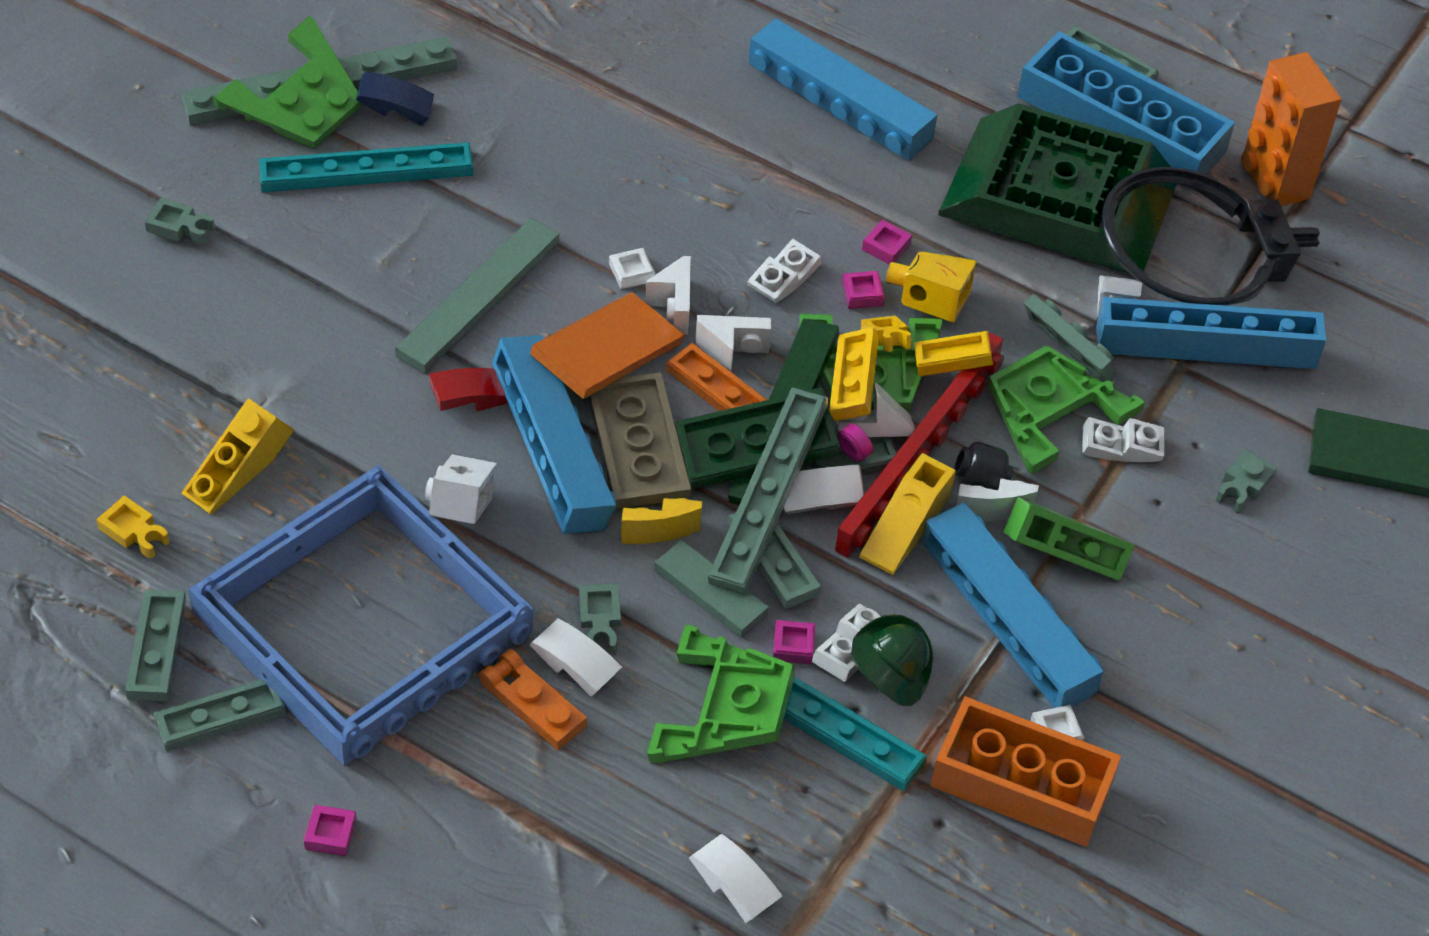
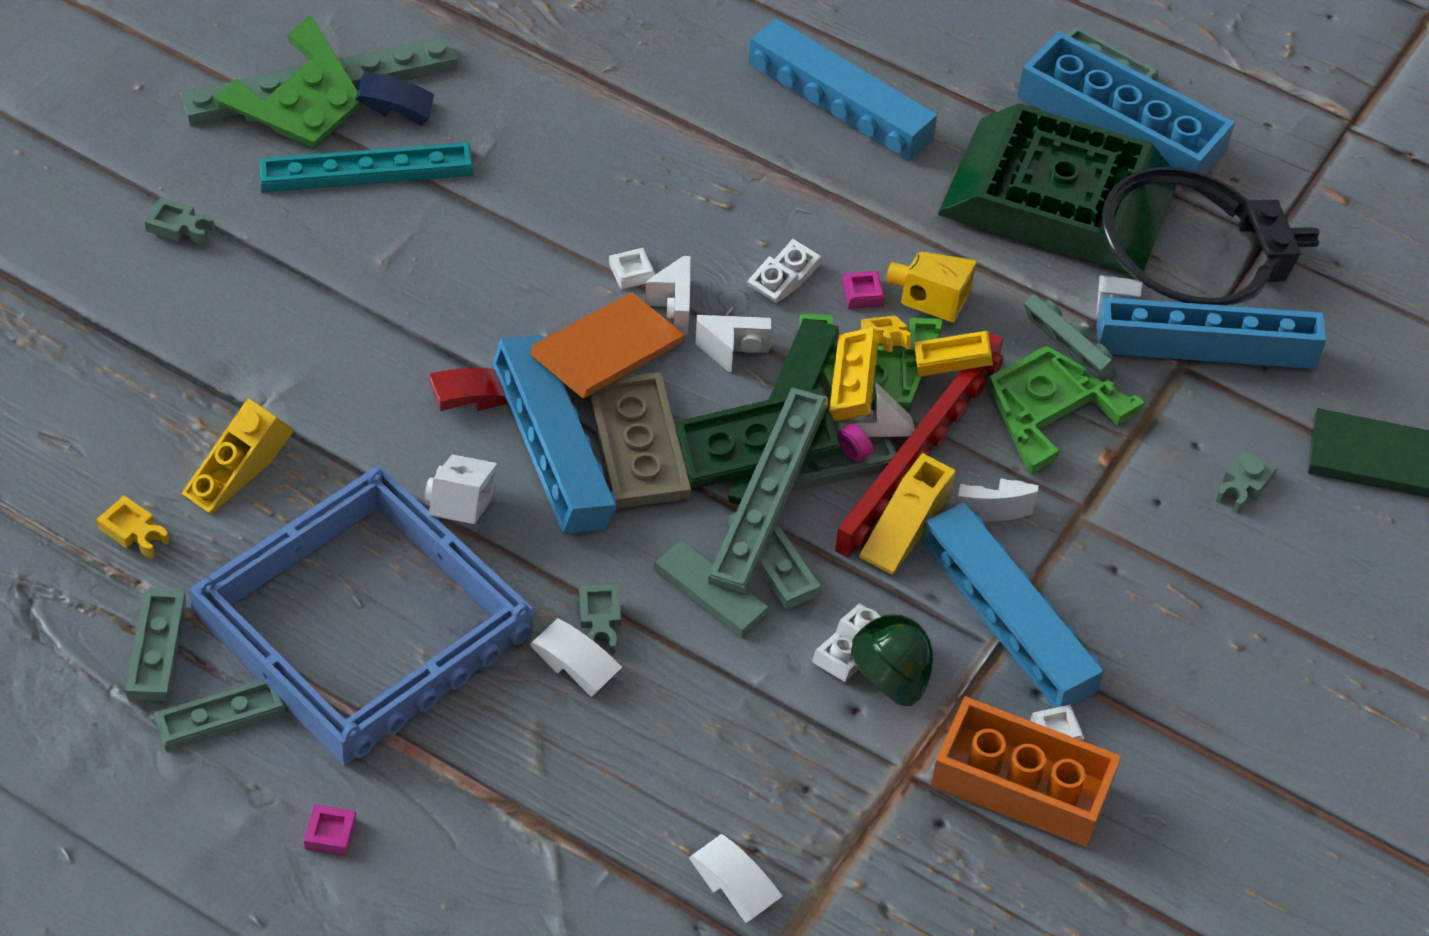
sand green tile [395,218,559,373] -> none
orange plate [478,649,587,751] -> none
yellow slope [621,498,702,544] -> none
bright green wing [647,624,795,763] -> none
orange tile [666,343,767,411] -> none
dark pink tile [773,620,816,664] -> none
white slope [784,465,865,515] -> none
teal tile [784,677,927,792] -> none
dark pink tile [862,220,912,265] -> none
black head [954,442,1014,490] -> none
bright green slope [1003,497,1135,581] -> none
white slope [1082,417,1164,462] -> none
orange brick [1241,52,1342,206] -> none

